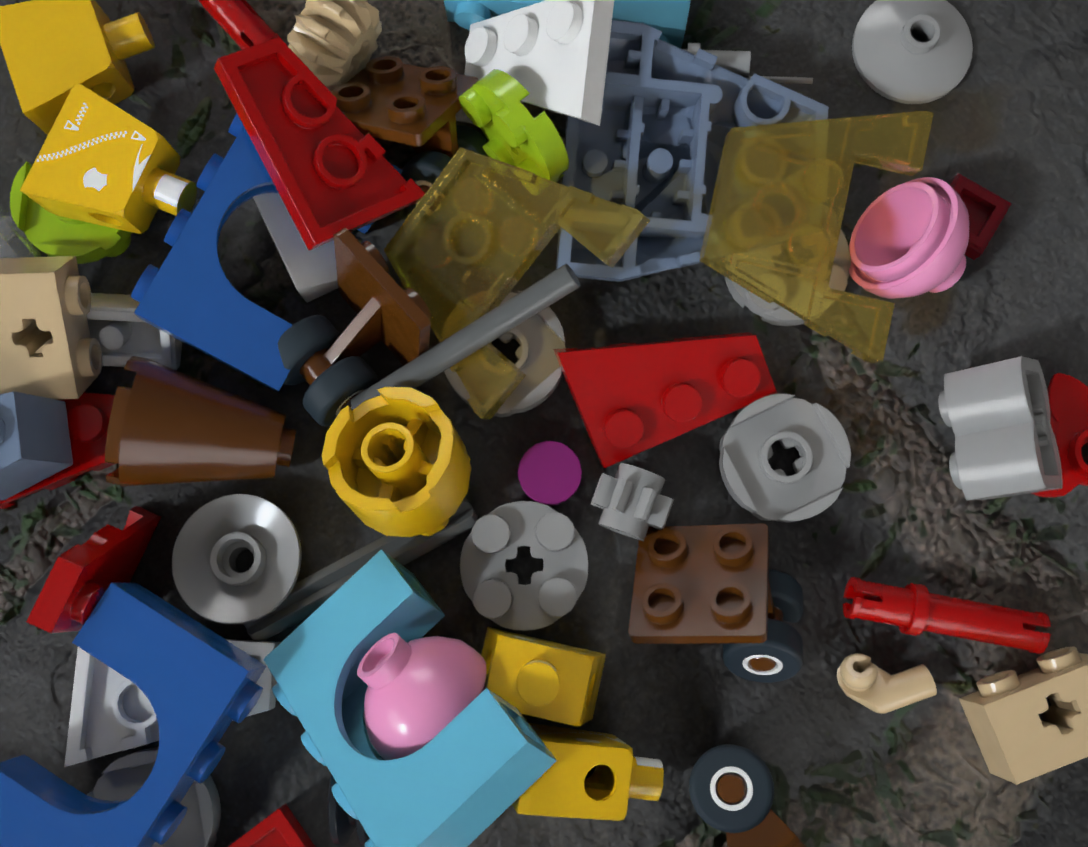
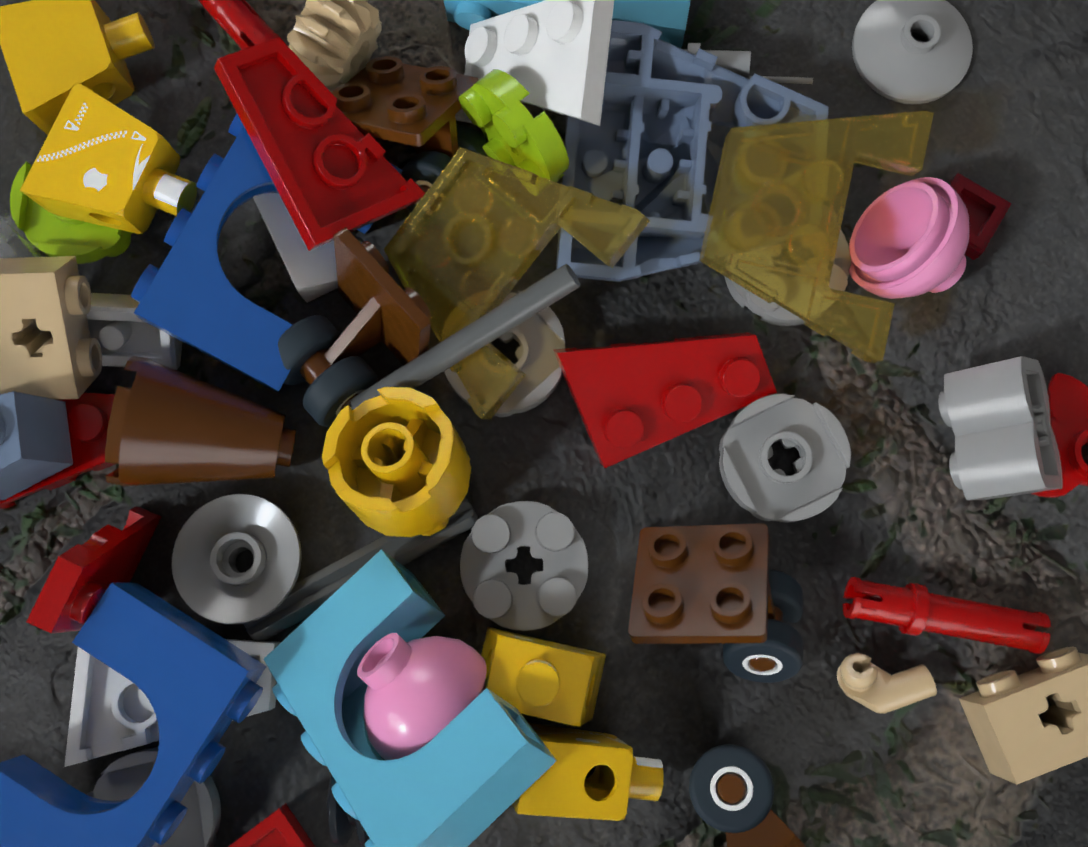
magenta tile [518,441,582,506] -> none
light grey gear [591,463,674,541] -> none

